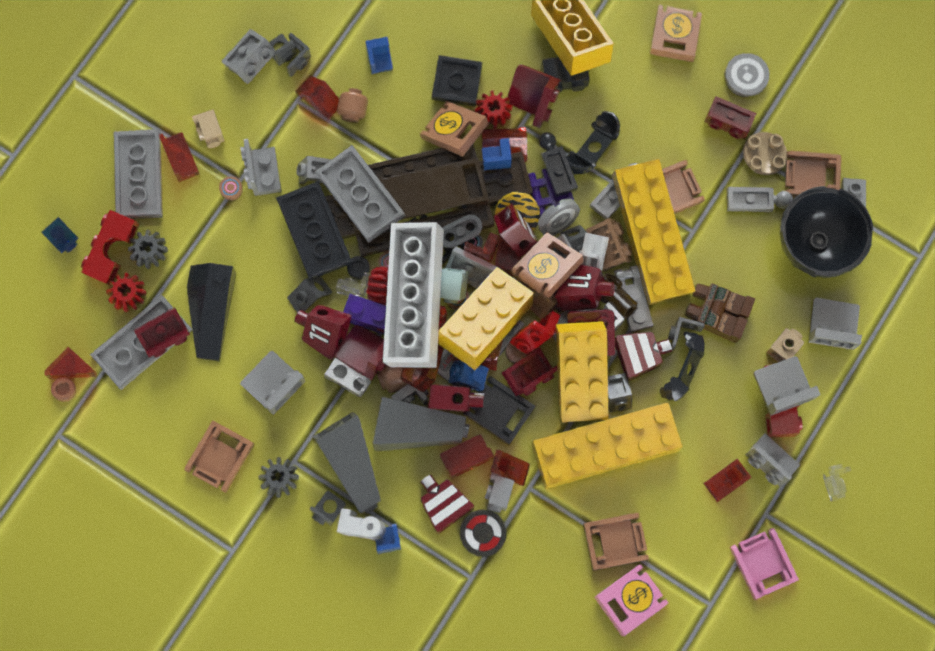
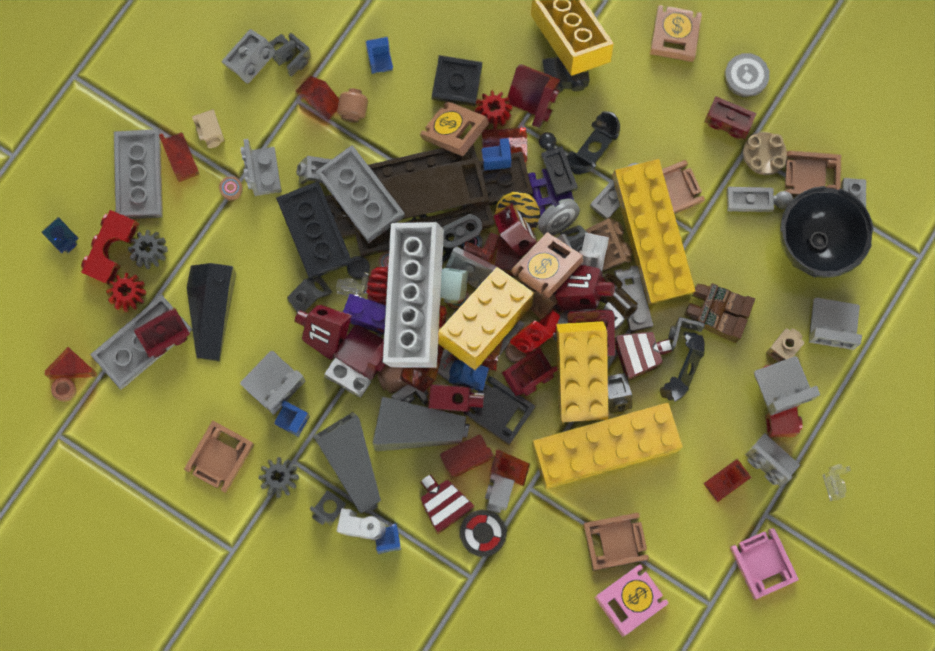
none -> blue panel [274,400,310,437]

